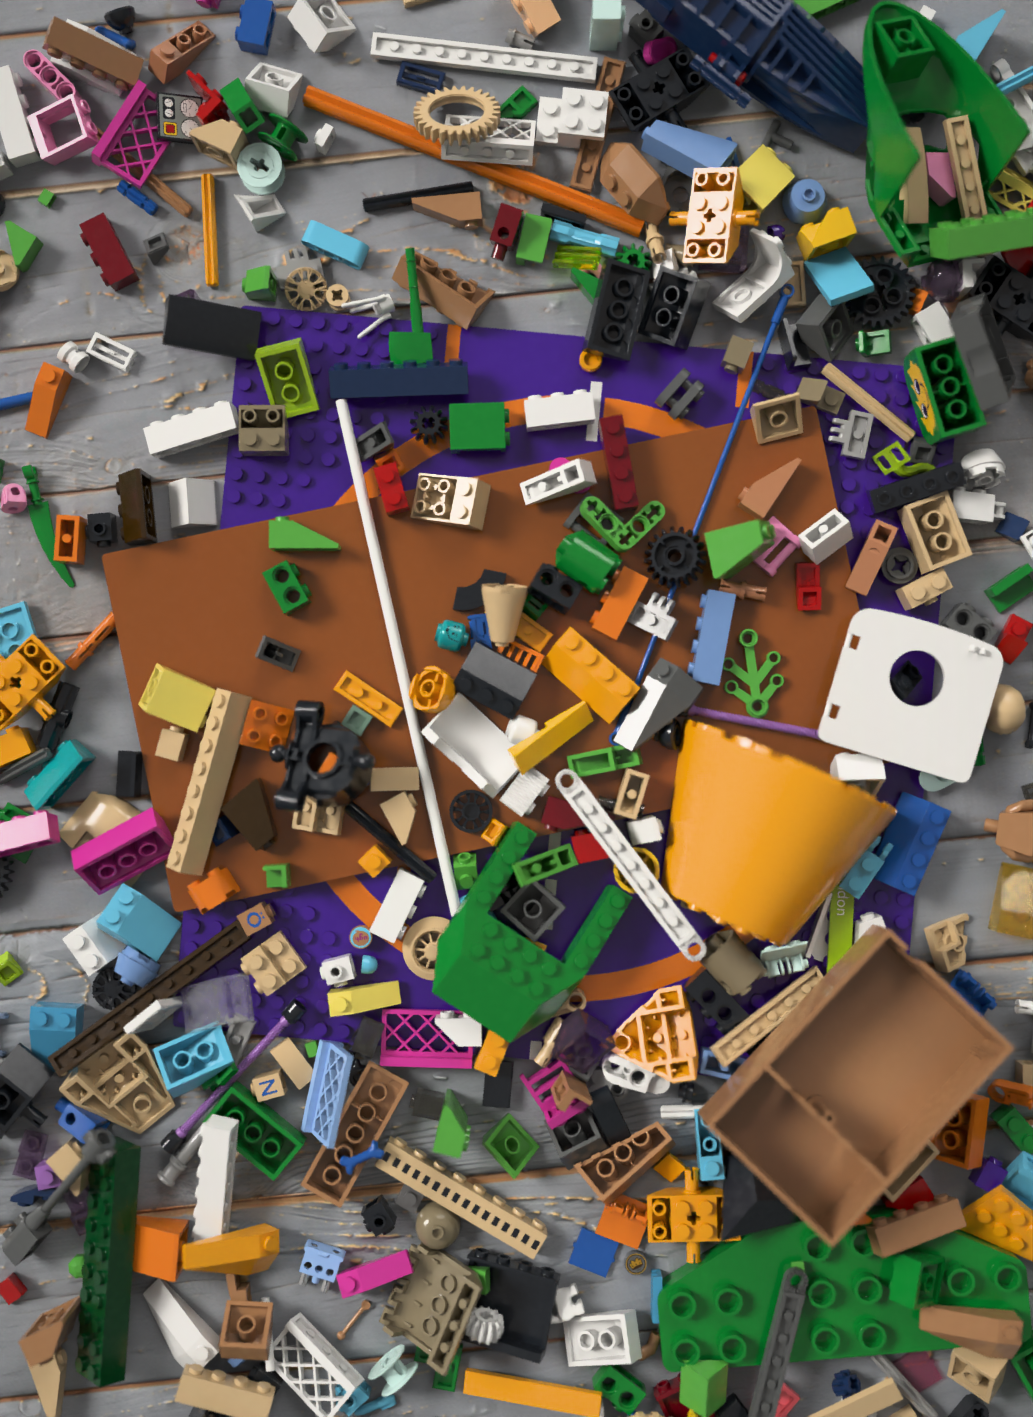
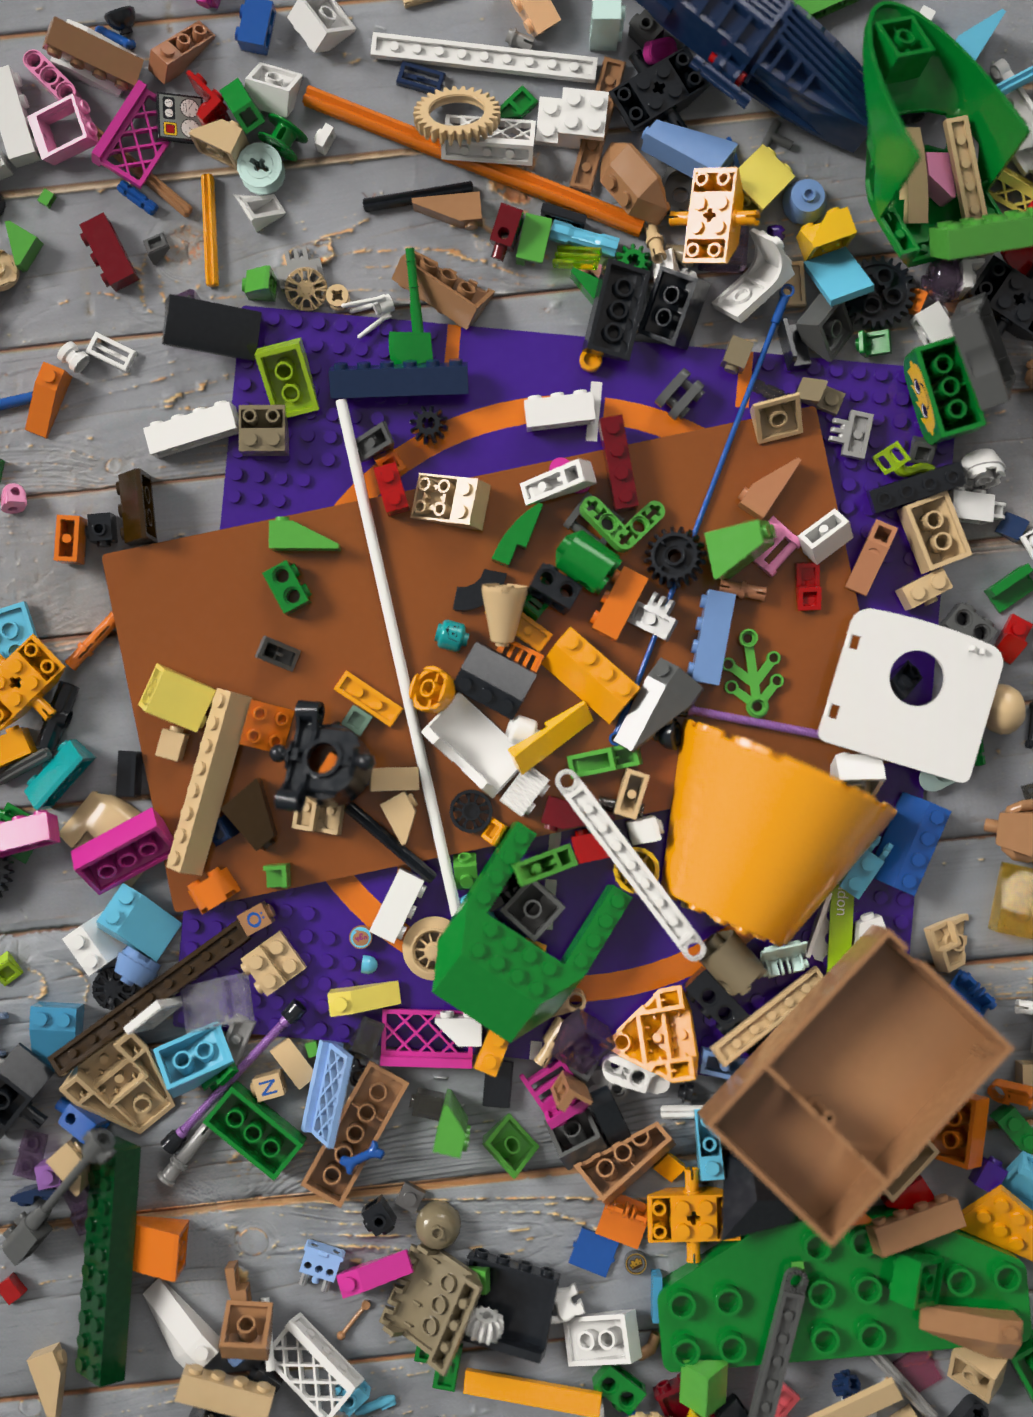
medium nougat slope [18,1295,81,1368] -> none
green sword [22,465,75,588] -> none
bright green tile [68,1253,85,1278] -> none
white slope [168,478,217,529] -> none
light orange wedge [183,1223,280,1276] -> none
white brick [192,1114,239,1242] -> none
medium azure beam [301,220,370,270] -> none
white brick [320,953,357,987] -> none
light orange brick [357,843,392,878] -> none
light aqua piece [368,1344,418,1397] -> none
tan brick [375,1136,547,1260] -> none
green panel [449,402,510,454] -> none
blue piece [467,613,492,649] -> none
tan axle [821,363,915,442] -> none
dark grey gear [881,547,918,584] -> none
none -> green slope [491,503,543,568]

